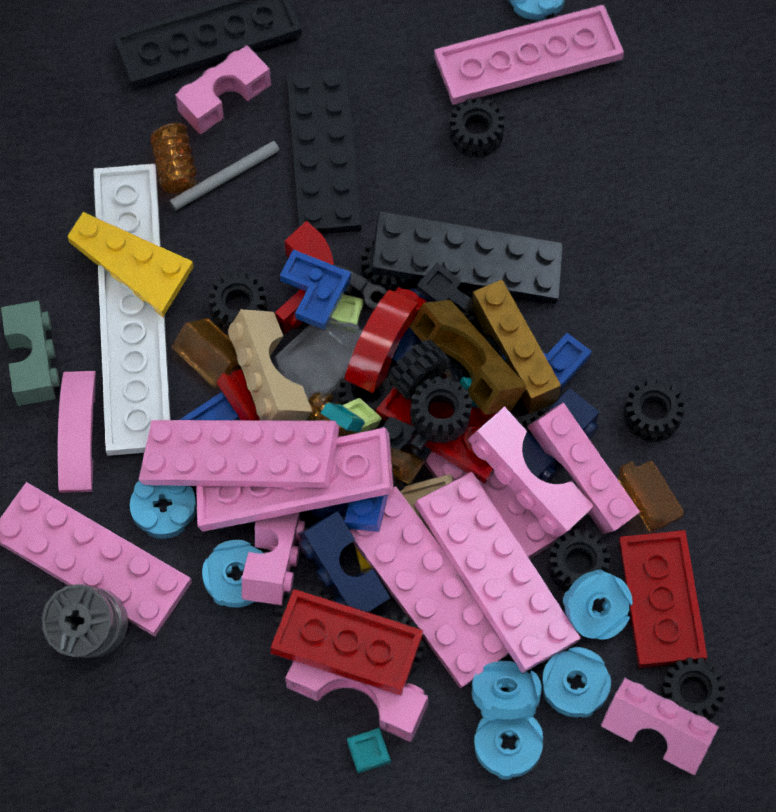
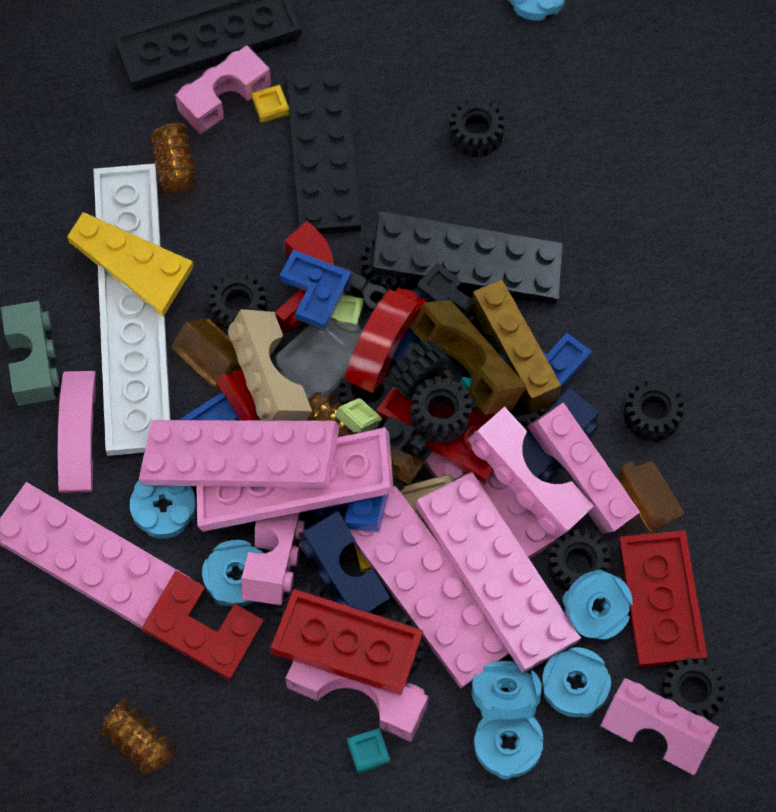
dark grey wheel [42,584,128,658] -> none
light grey bar [169,141,279,211] -> none
teal tile [321,403,365,432] -> none
bright pink plate [434,5,624,105] -> none
none -> clear orange piece [101,698,177,775]
none -> red plate [141,570,264,680]
none -> yellow tile [251,85,290,123]

